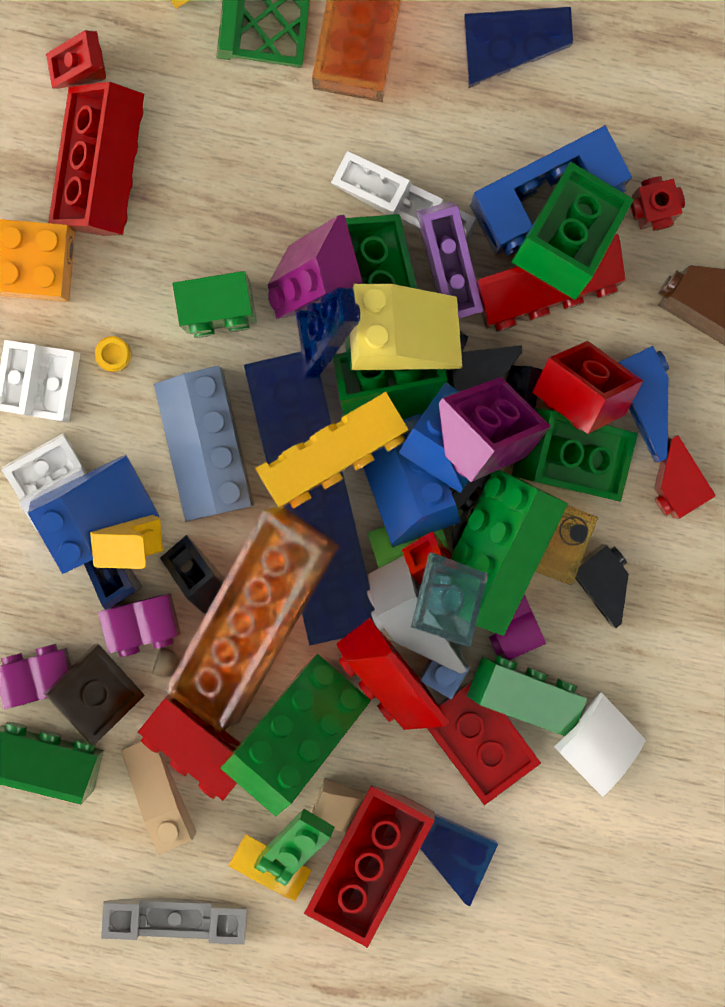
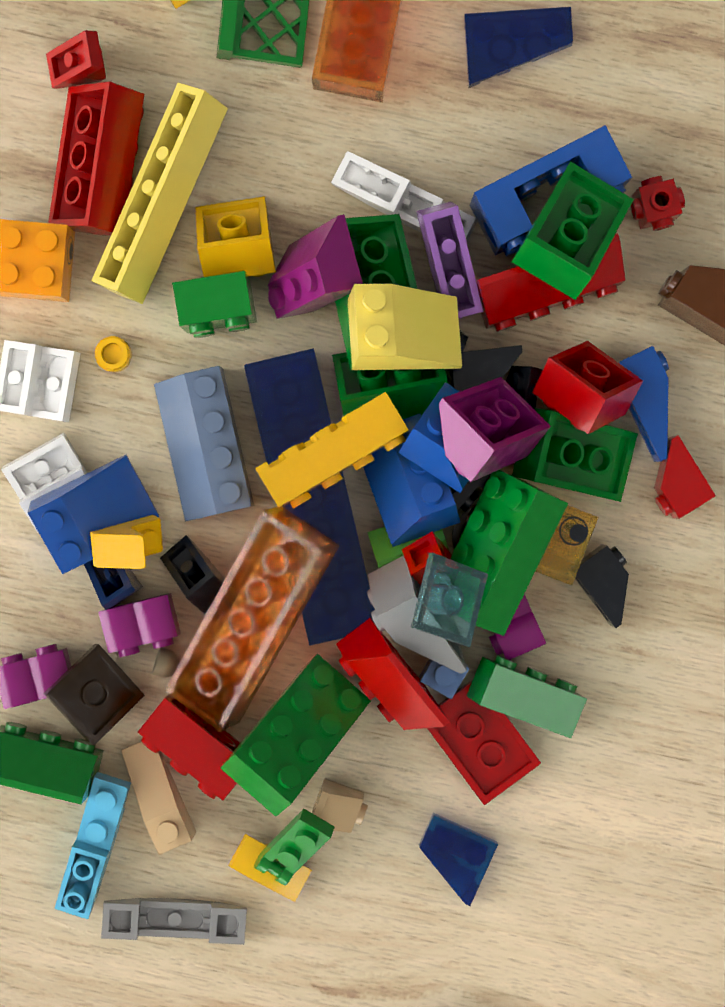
clear blue wing [296,287,360,377] -> none
red slope [304,785,435,948] -> none
white slope [554,692,646,797] -> none
none -> medium azure slope [54,772,131,919]
none -> light yellow brick [91,83,228,304]
none -> yellow slope [195,196,276,277]

